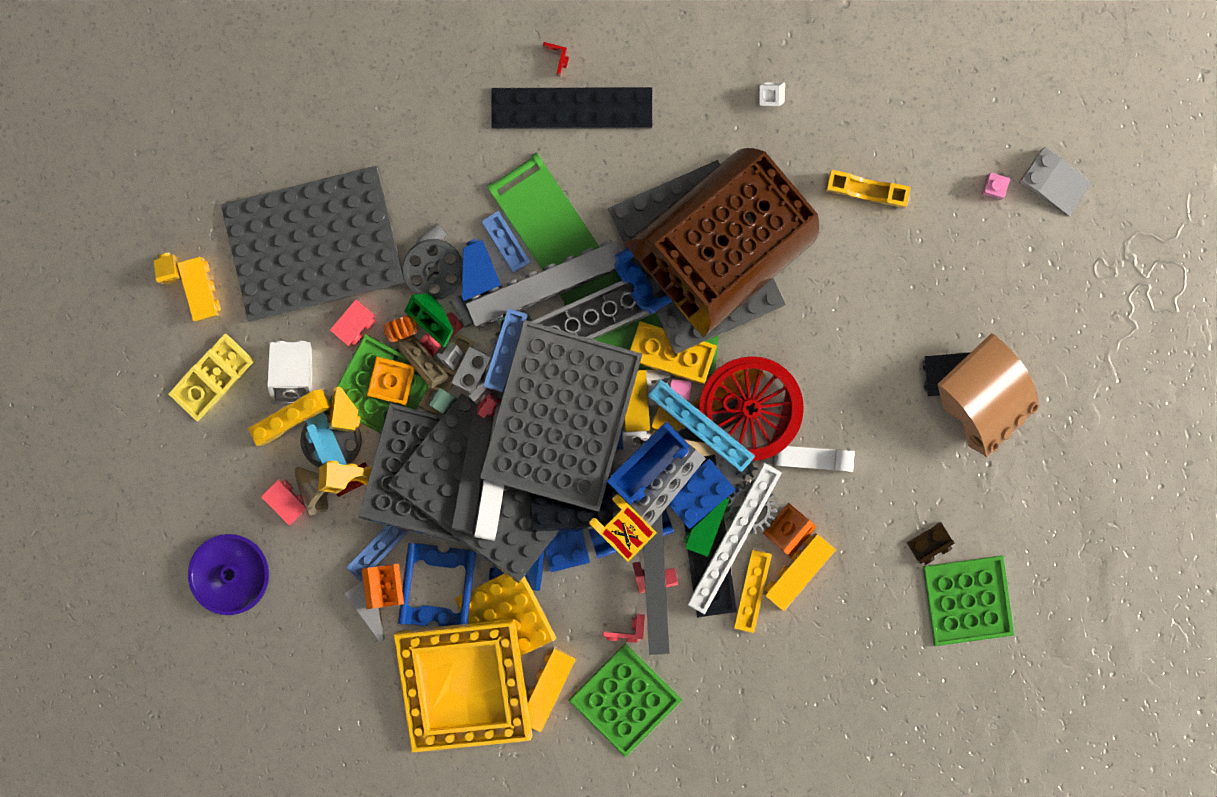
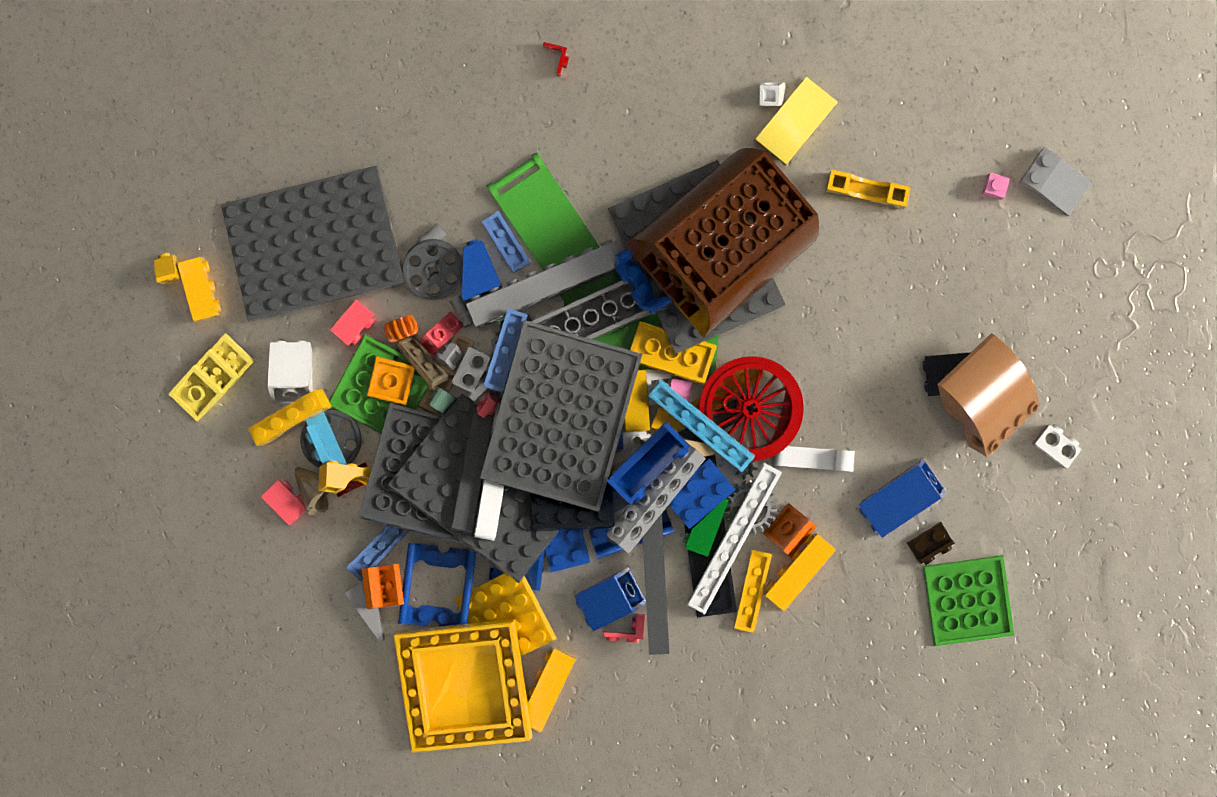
dark purple dish [188,534,270,615] -> none
yellow slope [328,387,360,432] -> none
green slope [404,293,454,347] -> none
black plate [491,87,652,129] -> none
bright green tile [568,643,682,757] -> none
flag [589,494,657,562] -> none
coral bracket [632,561,678,594] -> none
none -> blue slope [575,567,646,631]
none -> light yellow slope [754,77,838,166]
none -> blue slope [859,458,946,538]
none -> white brick [1032,424,1082,469]

